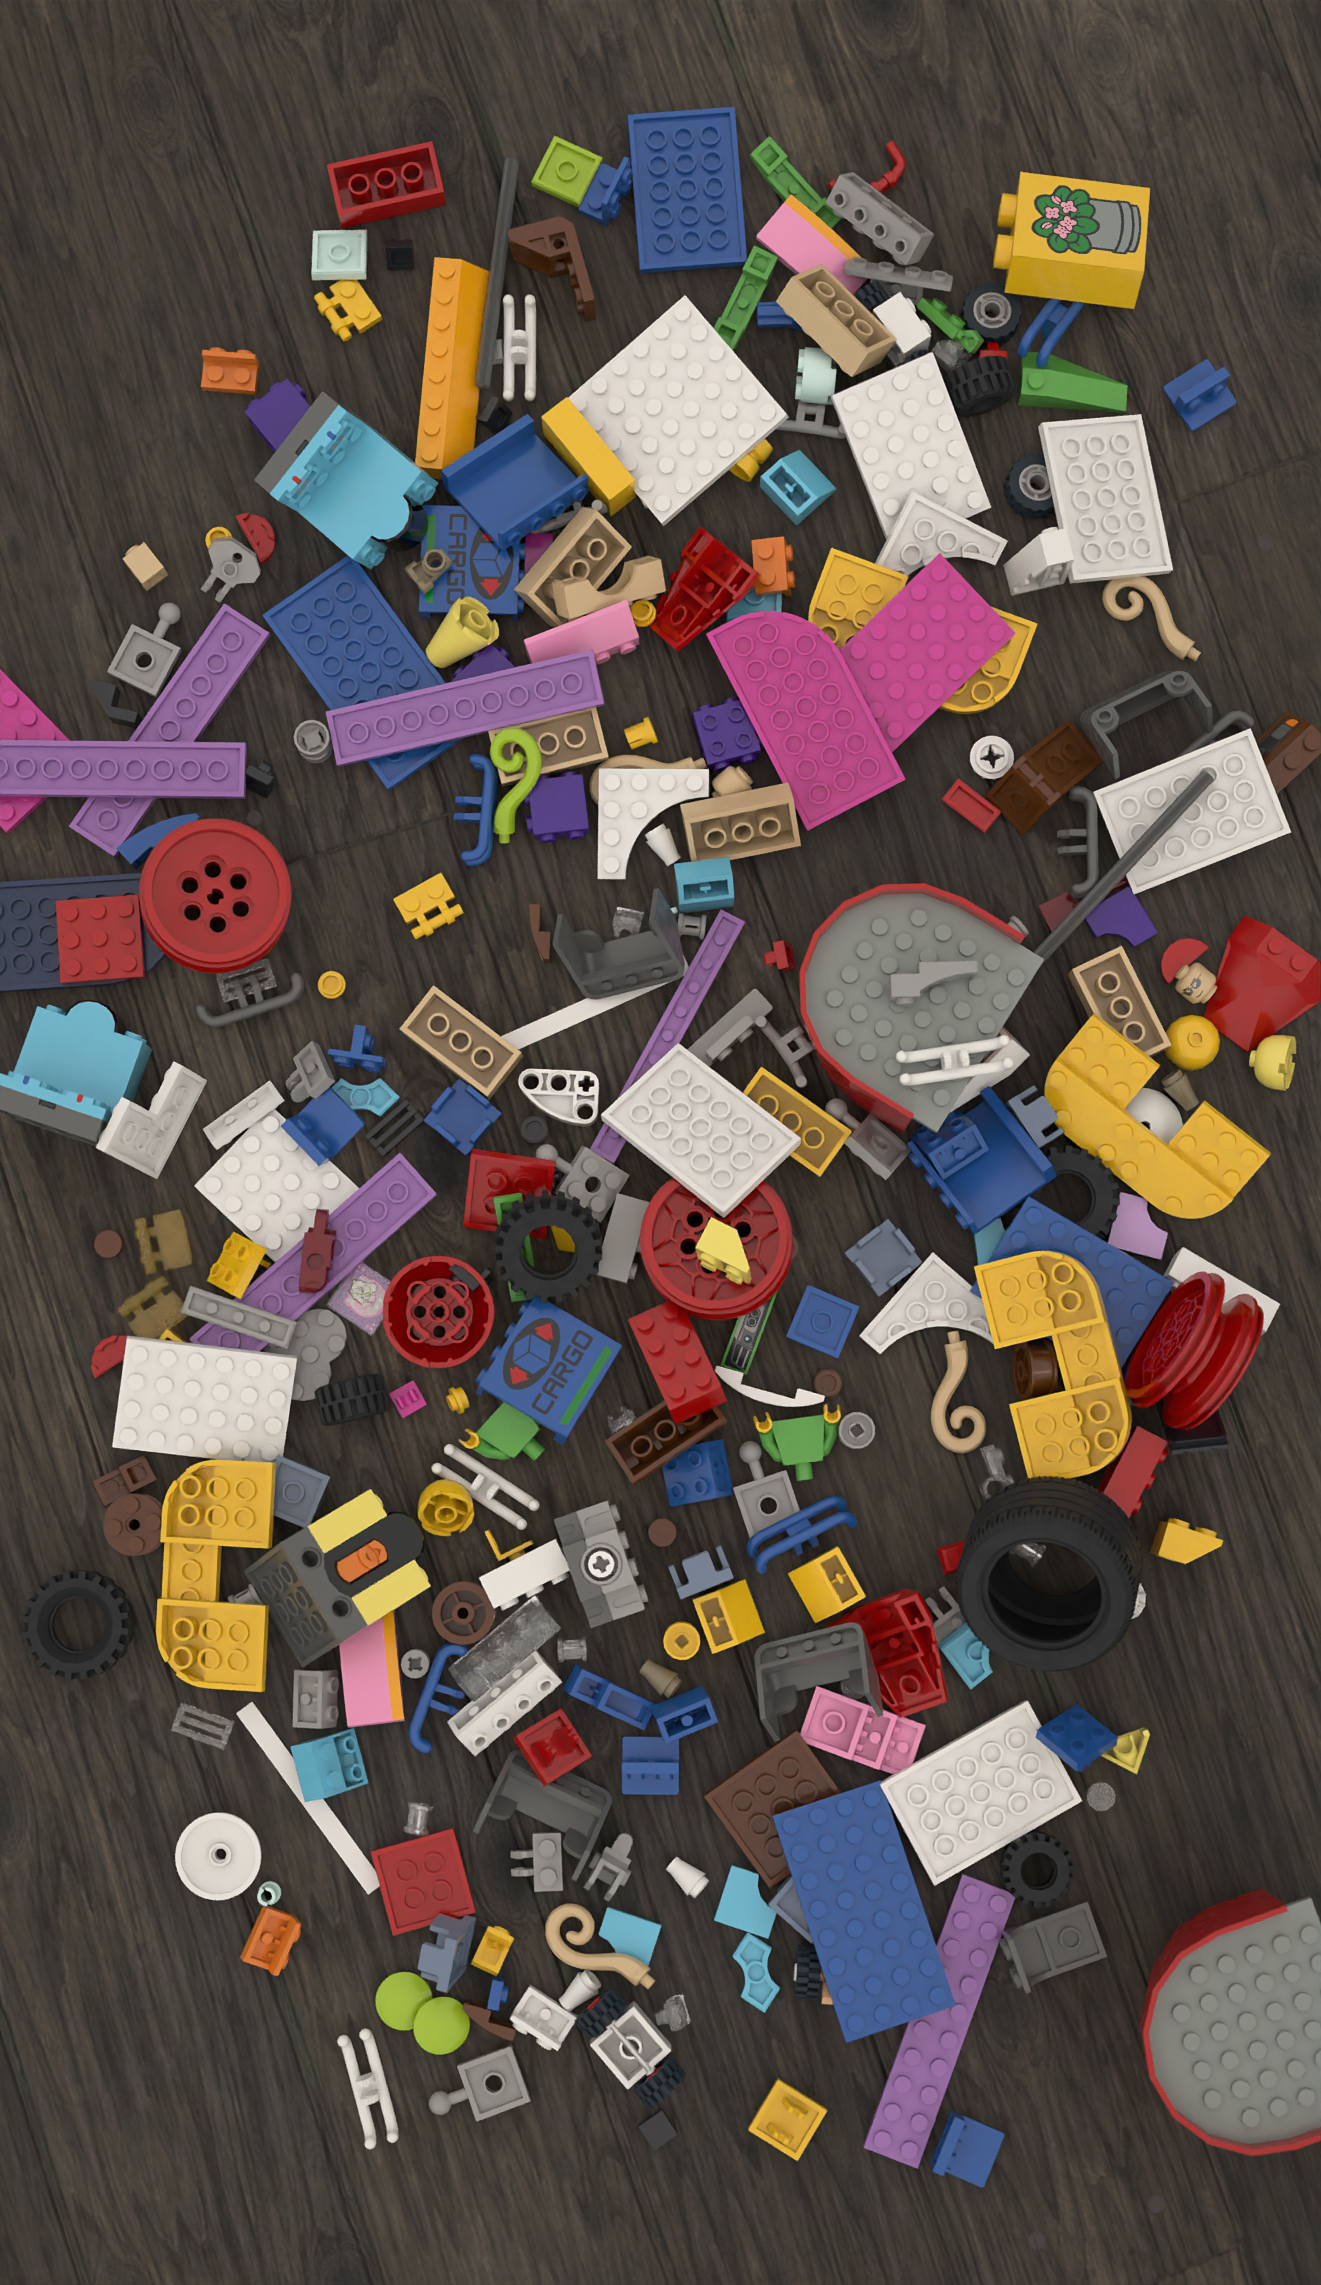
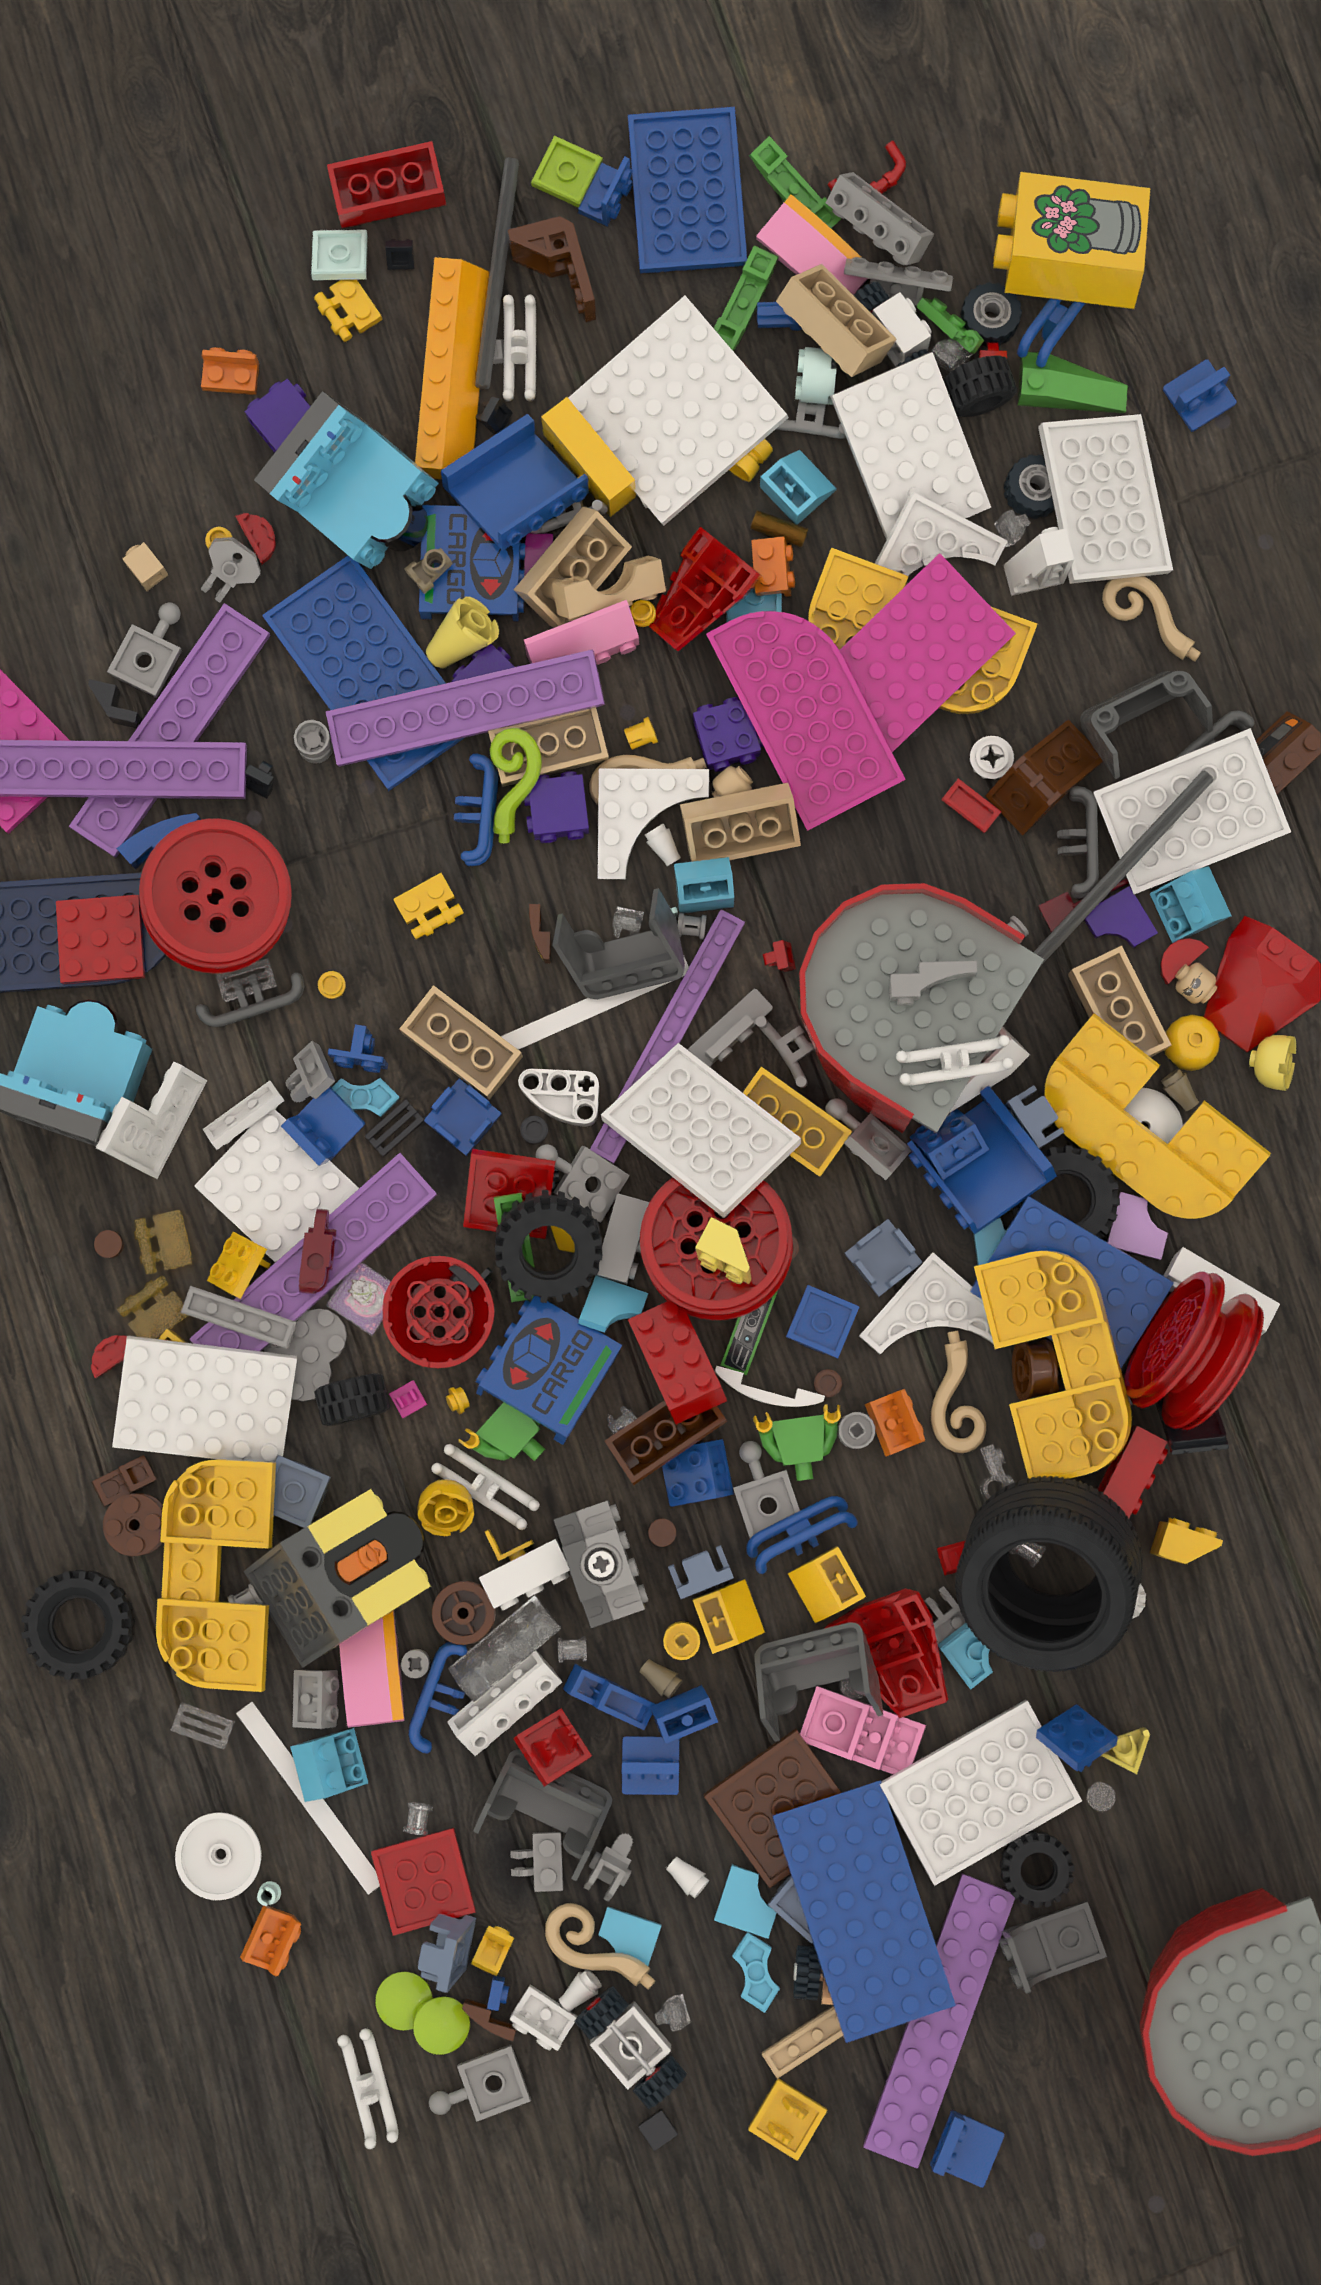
none -> medium azure tile [578,1276,648,1333]
none -> pearl gold piece [751,510,808,548]
none -> tan tile [761,2005,843,2079]
none -> orange bracket [865,1389,925,1456]
none -> clear tile [995,509,1031,548]
none -> medium azure slope [1150,866,1231,943]

